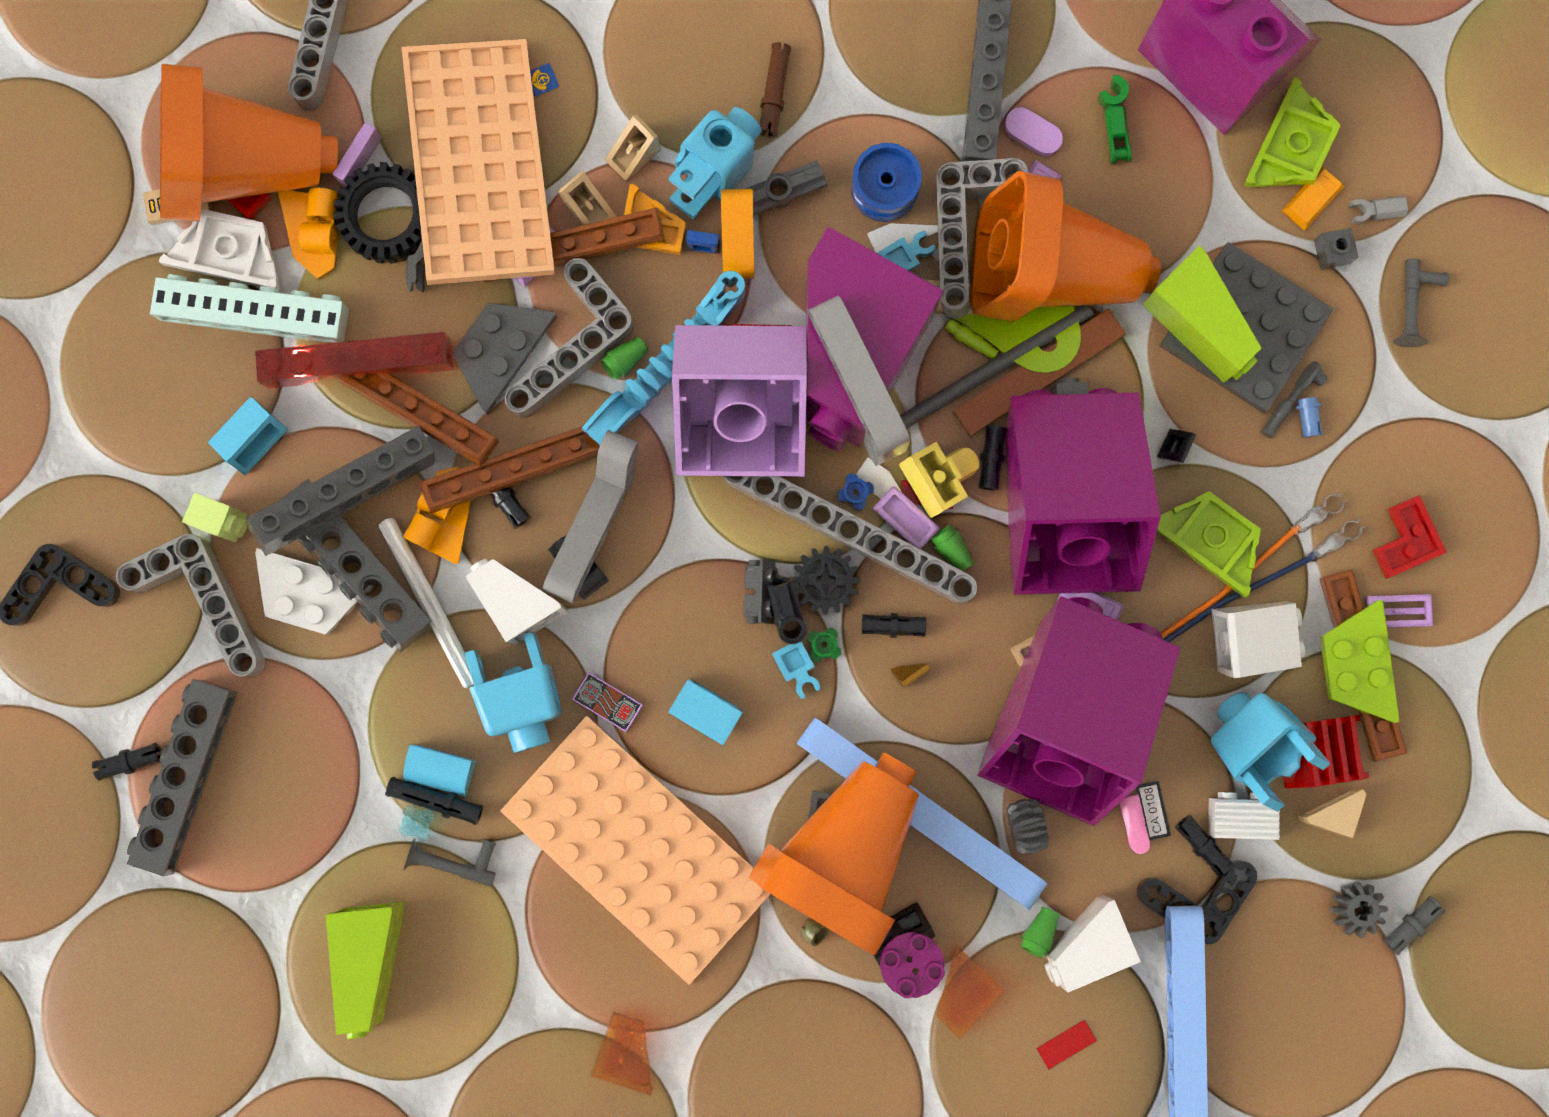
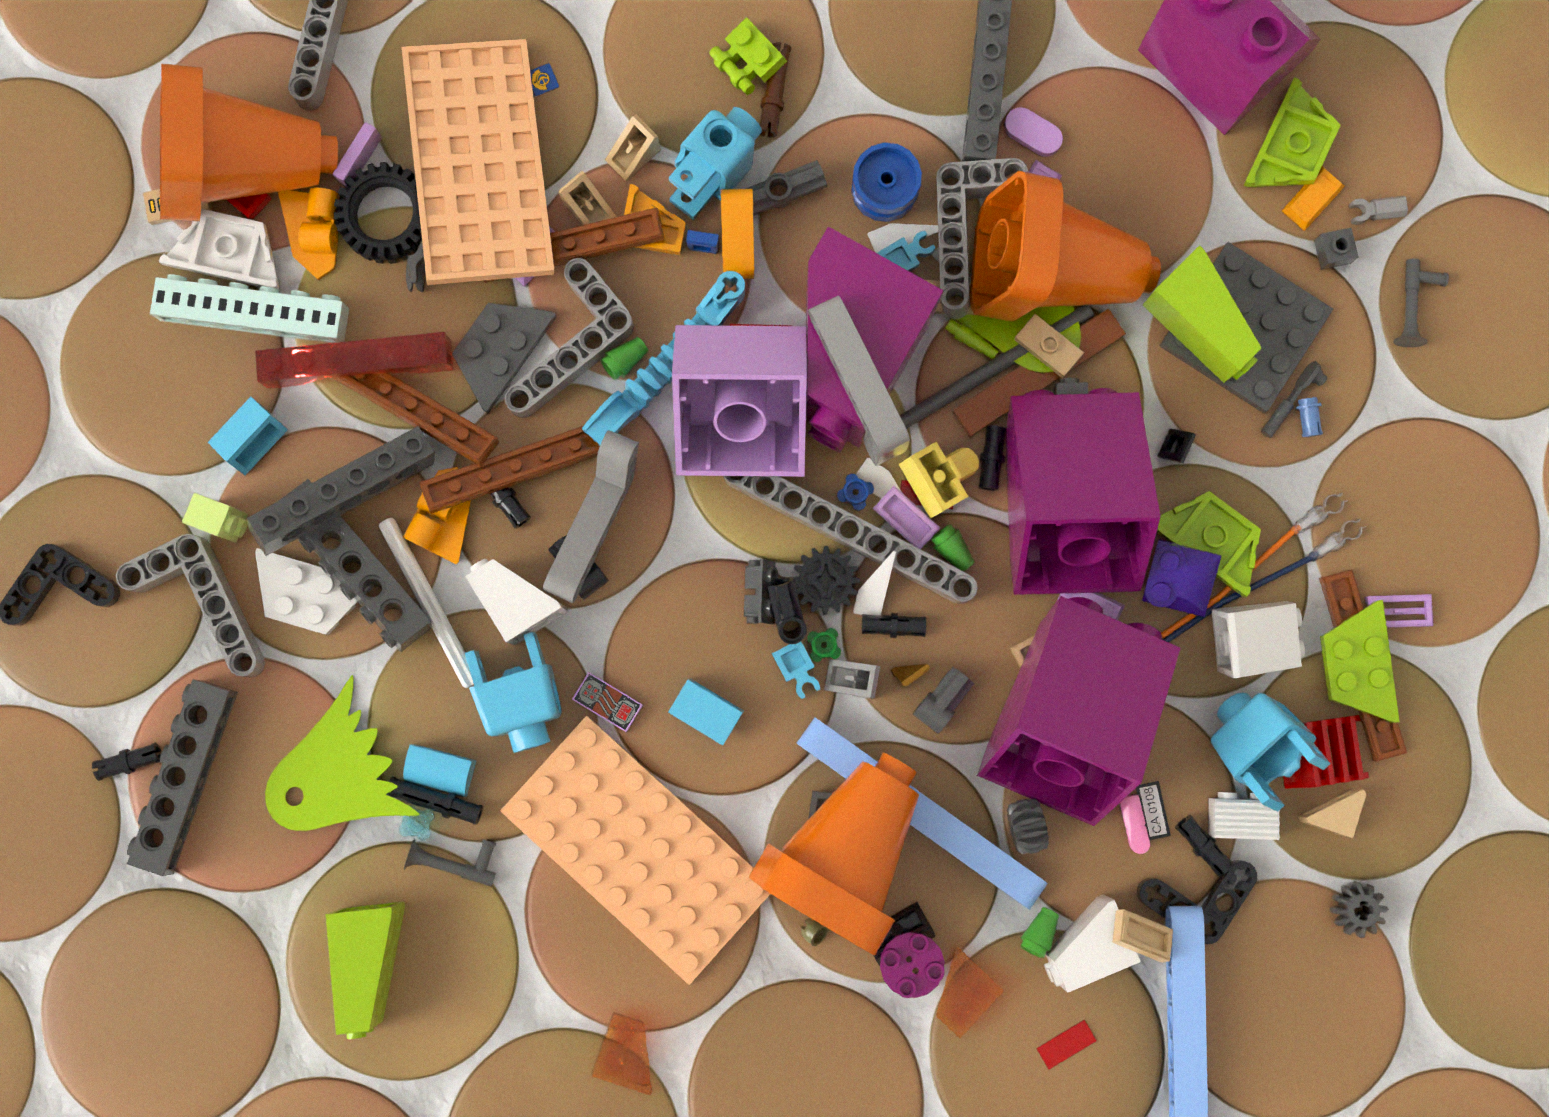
green piece [1098,75,1132,164] -> none
red plate [1372,495,1447,579] -> none
dark grey pin [1383,896,1445,955] -> none
none -> lime piece [265,675,420,831]
none -> lime plate [709,17,787,95]
none -> light grey slope [824,659,880,699]
none -> white sticker [853,551,896,616]
none -> dark grey piece [913,667,975,734]
none -> tan plate [1014,314,1084,379]
none -> tan tile [1112,909,1173,963]
none -> dark purple slope [1142,539,1222,617]

